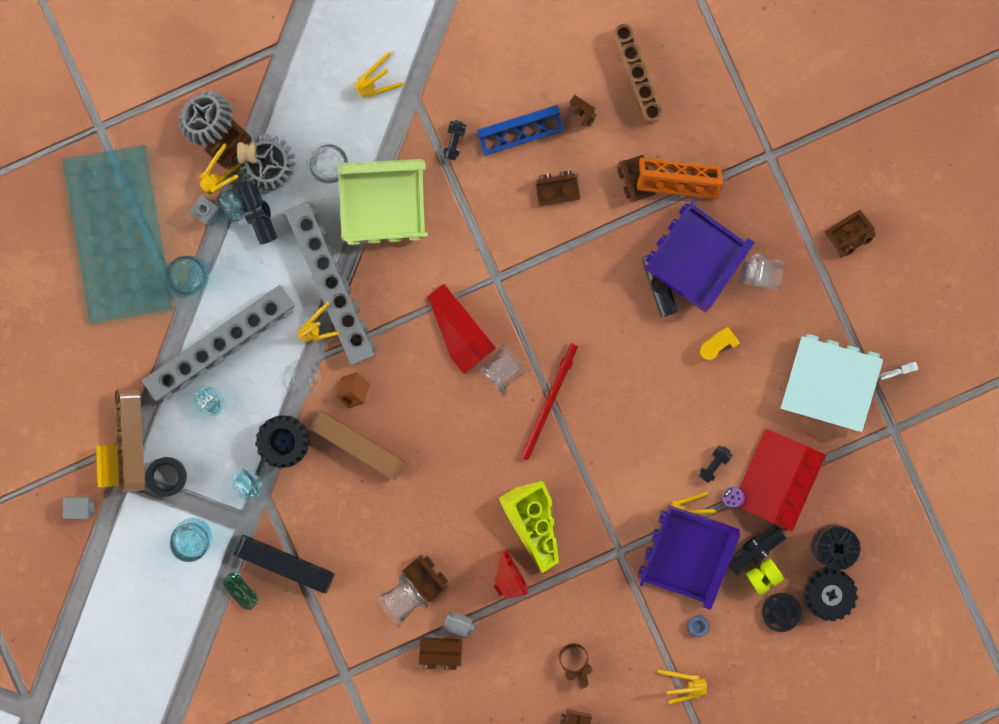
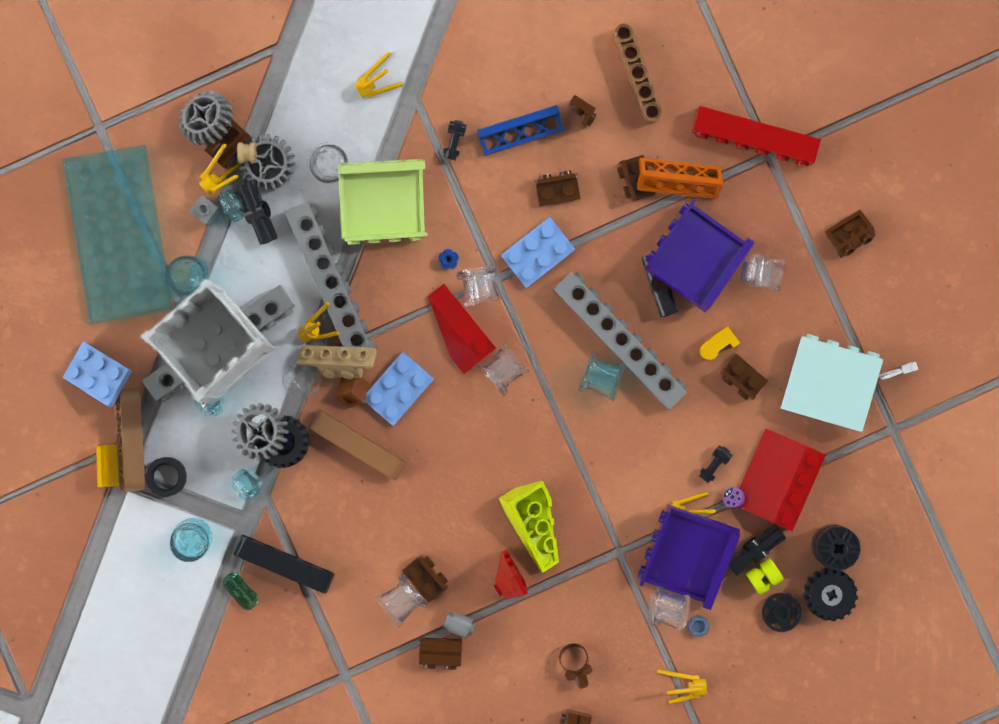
light grey brick [63,496,96,519] -> none
red bar [521,343,579,460] -> none
none -> light blue plate [63,341,132,408]
none -> white container [141,279,275,404]
none -> light grey gear [231,403,289,460]
none -> tan bracket [297,345,377,379]
none -> light blue plate [365,352,434,426]
none -> blue plate [438,249,459,269]
none -> clear hat [456,265,501,306]
none -> light blue plate [501,217,576,288]
none -> light grey brick [553,272,687,410]
none -> clear light blue hat [578,352,626,402]
none -> clear hat [648,586,690,632]
none -> red brick [692,106,821,167]
none -> reddish brown bracket [720,354,768,400]

